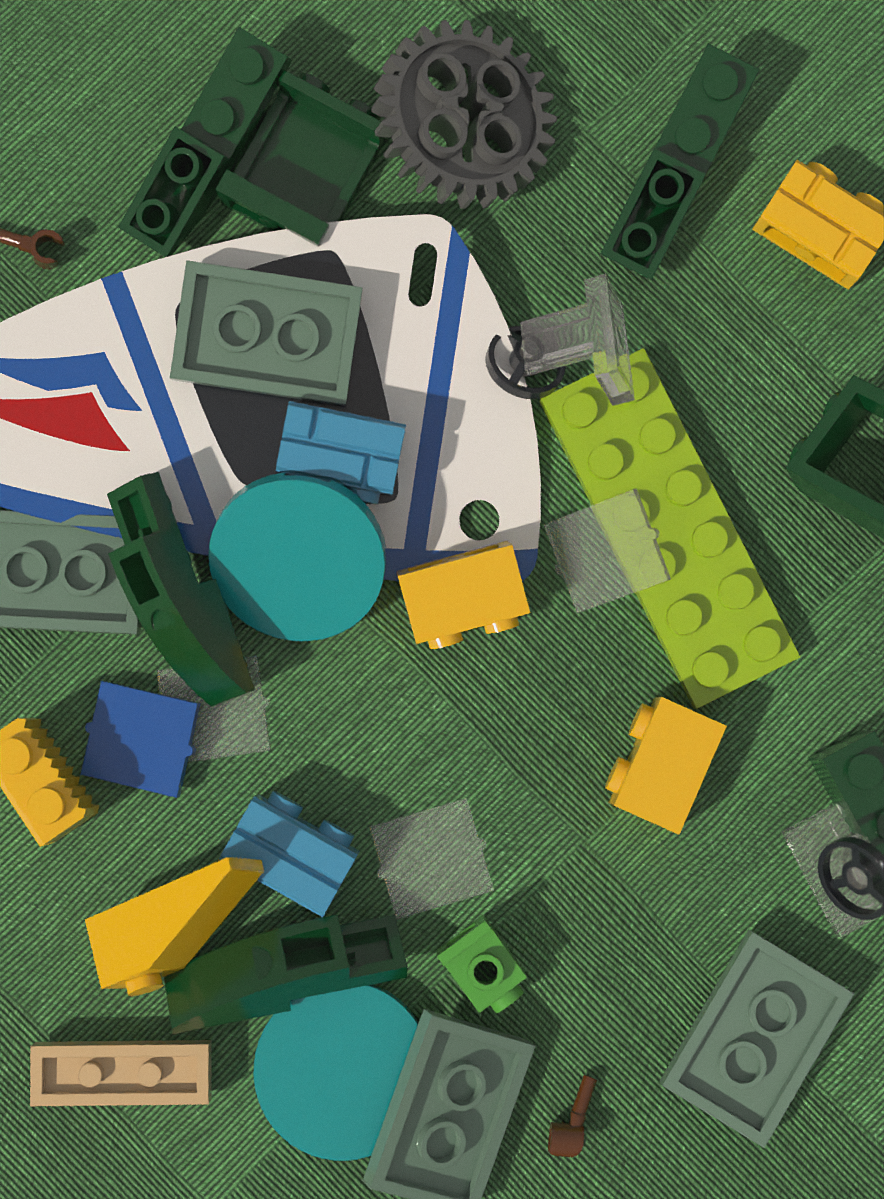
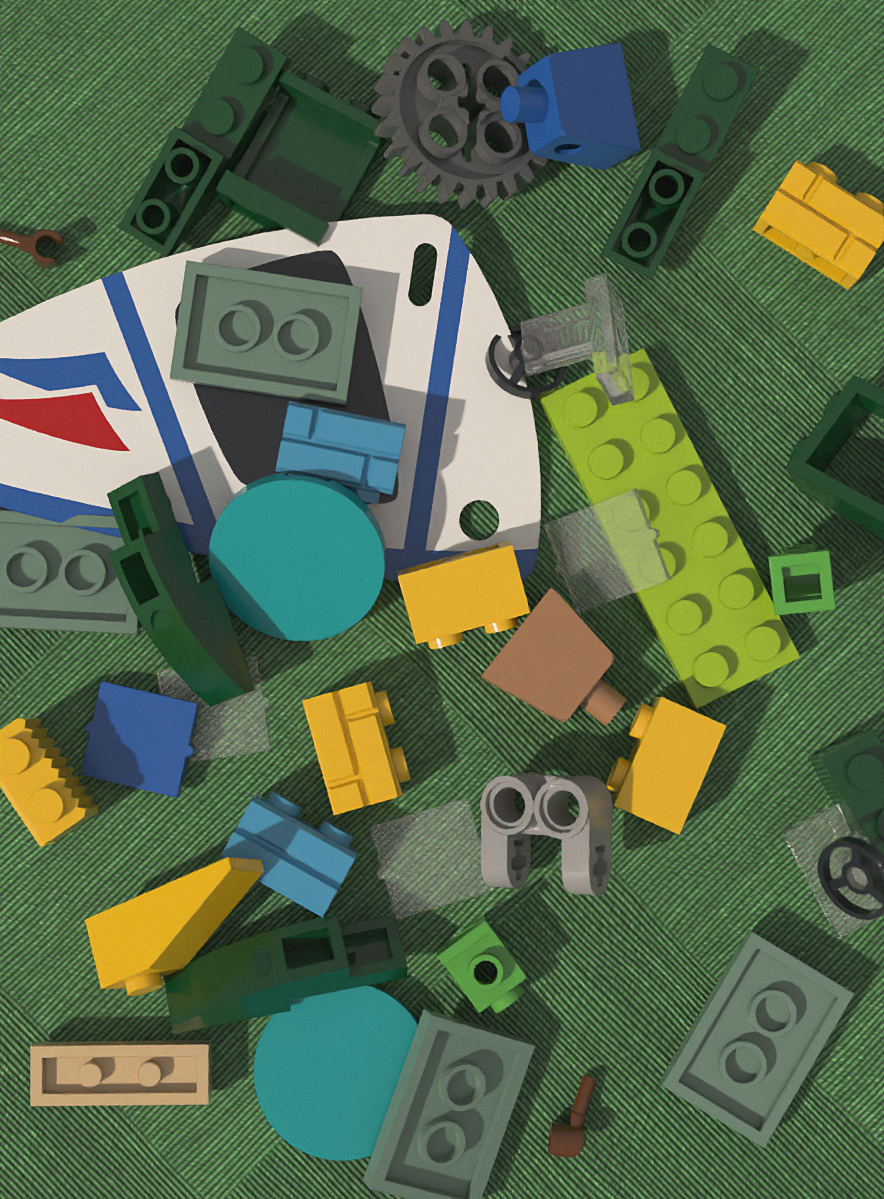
none -> yellow brick [302,681,411,815]
none -> medium nougat torso [480,588,627,726]
none -> light grey piece [480,772,613,896]
none -> blue torso [500,43,641,170]
none -> bright green brick [768,544,836,616]

